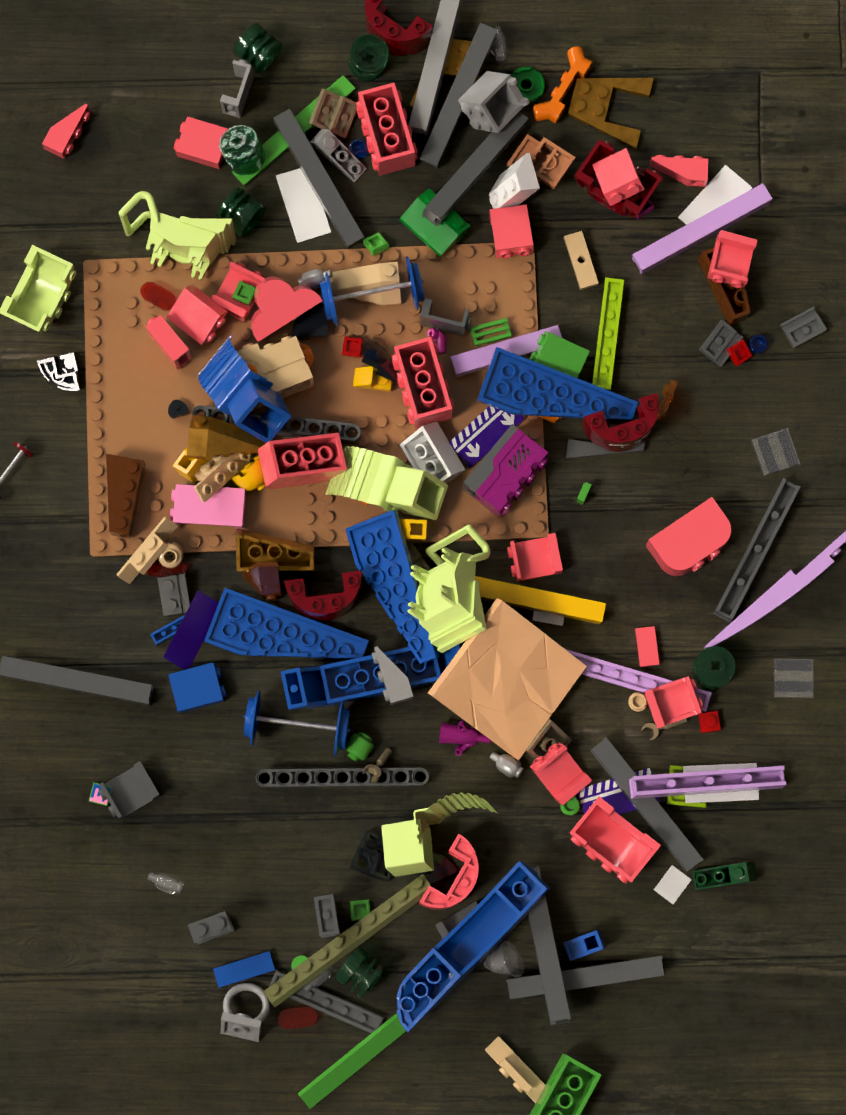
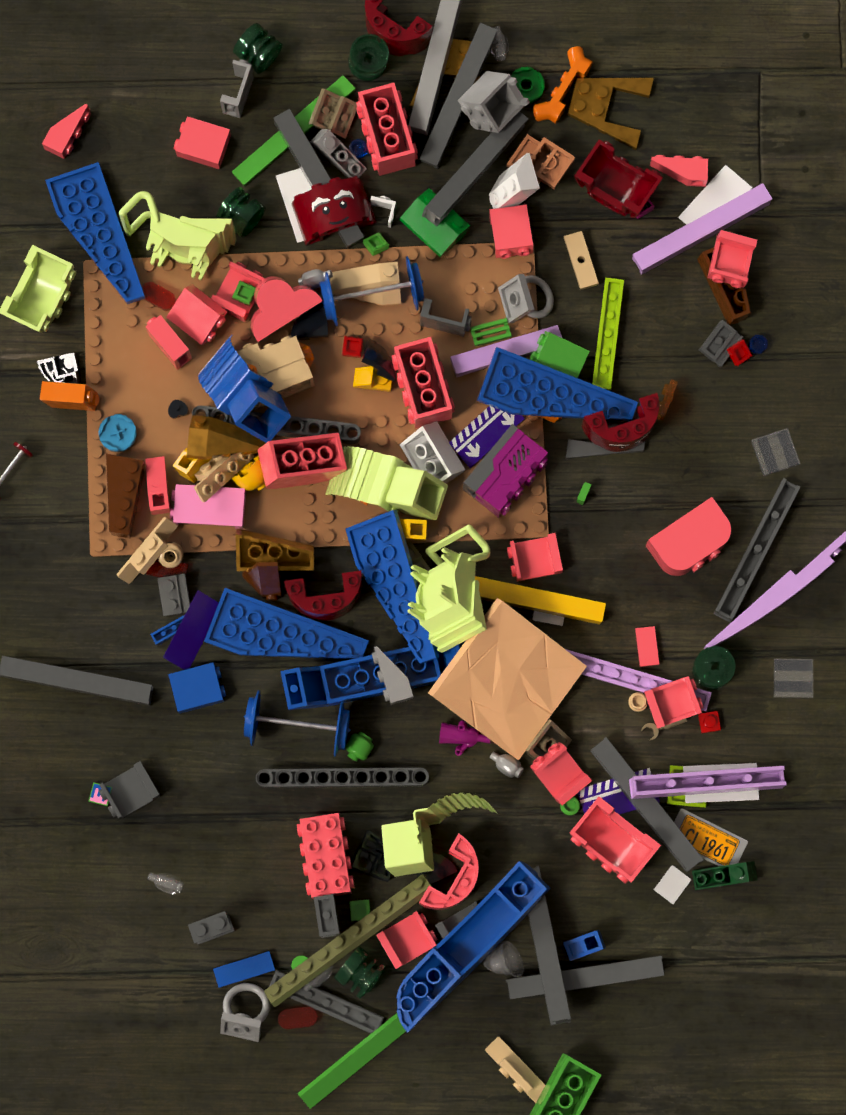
clear green wheel [219,125,266,176] -> none
dark tan piece [363,748,392,783] -> none
dark pink arm [427,328,446,354] -> none
coral brick [592,148,644,206] -> none
dark grey plate [780,307,827,349] -> none
none -> orange brick [40,381,99,411]
none -> blue wing [45,162,145,304]
none -> dark azure tile [98,414,137,452]
none -> coral slope [145,456,171,515]
none -> dark red cylinder [291,176,377,246]
none -> coral brick [297,813,355,900]
none -> white bracket [371,196,396,228]
none -> coral panel [376,911,438,969]
none -> light grey tile [498,274,554,323]
none -> sticker [674,809,748,866]

